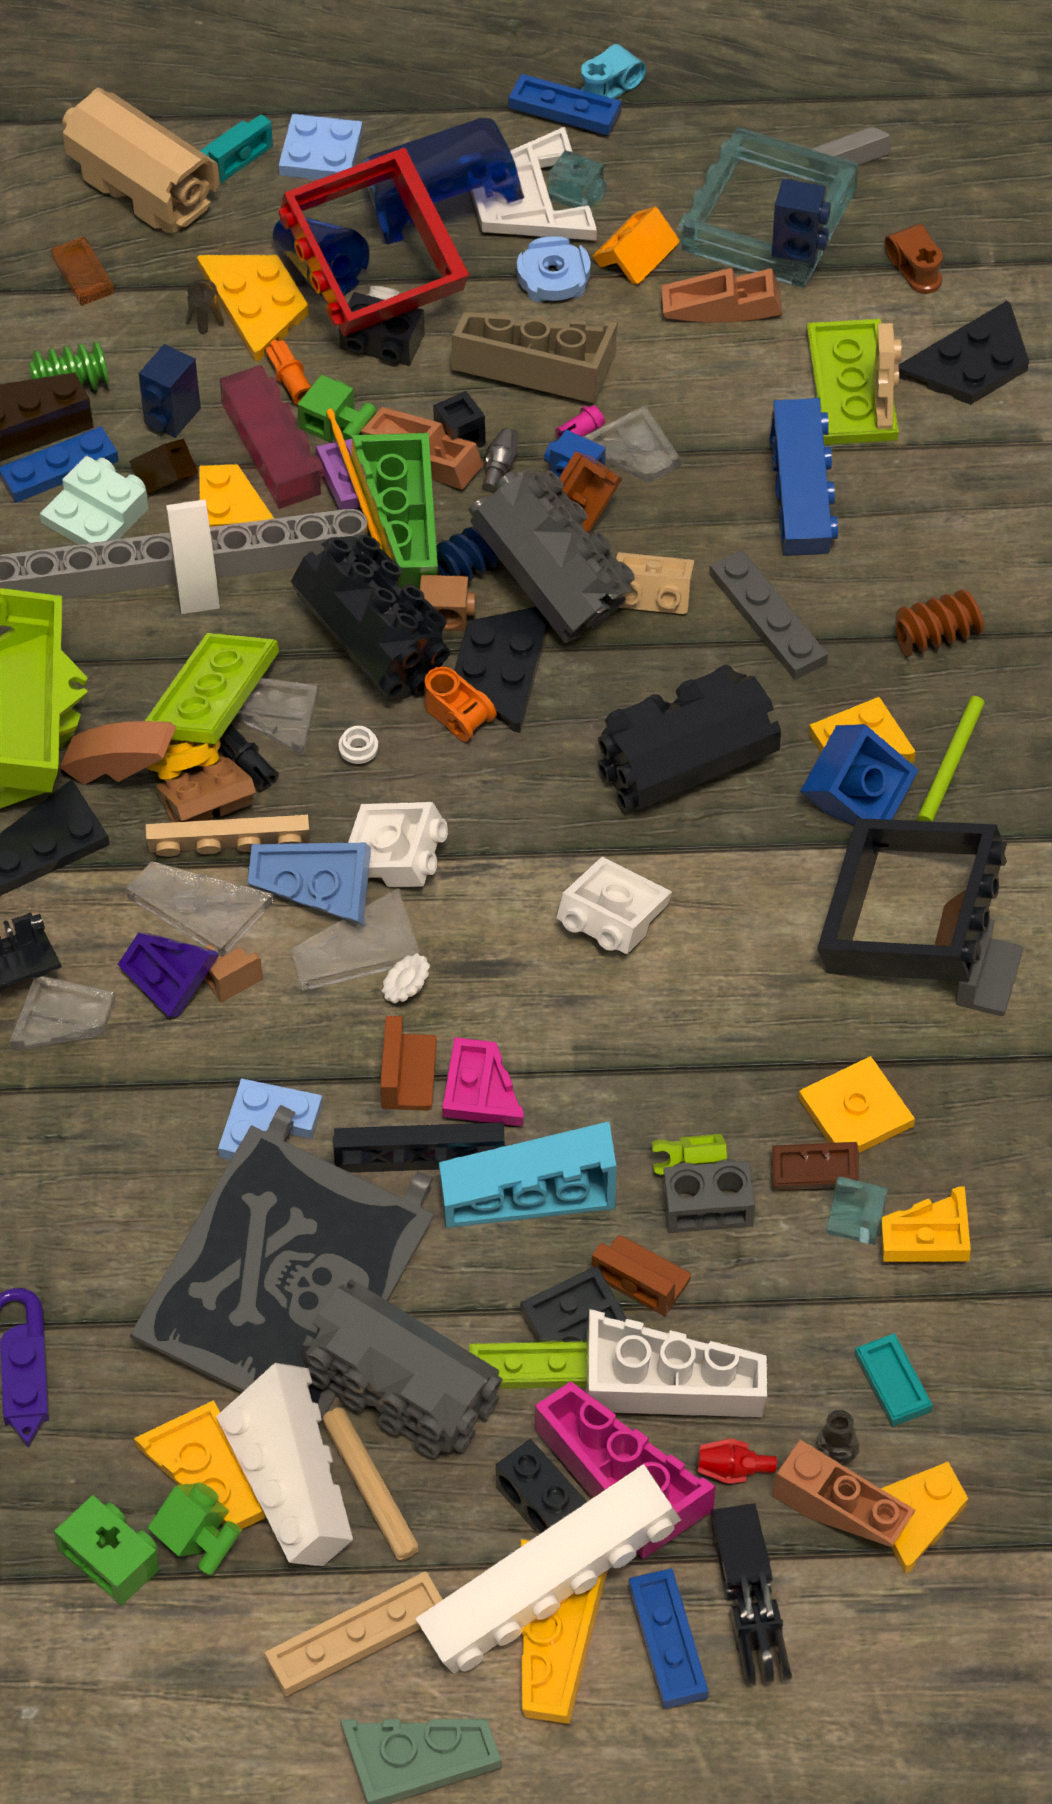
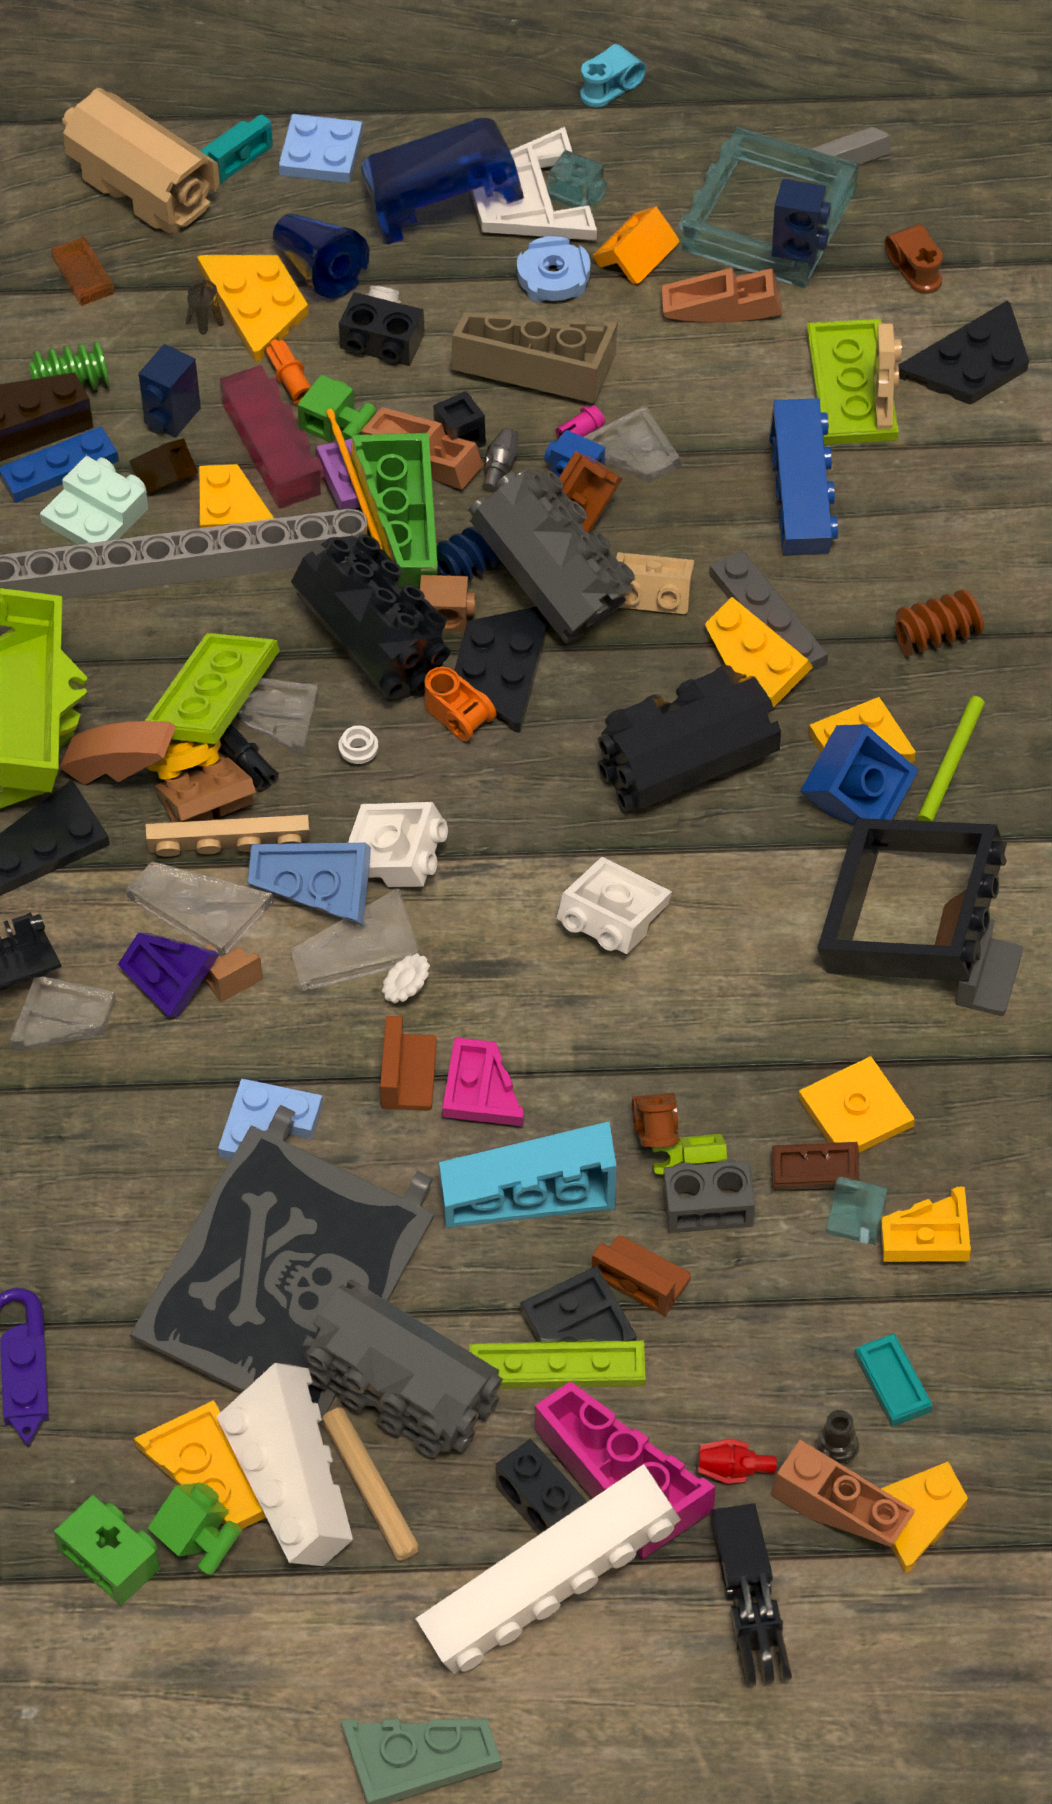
white slope [166,500,220,614] -> none
tan plate [264,1571,443,1697] -> none
red window [279,147,469,336] -> none
black fence [333,1122,505,1173] -> none
blue plate [508,74,621,135] -> none
yellow wing [521,1539,608,1724] -> none
white wedge [586,1309,767,1417] -> none
blue plate [628,1568,709,1709] -> none
none -> dark orange piece [632,1093,679,1147]
none -> yellow wing [705,597,813,714]

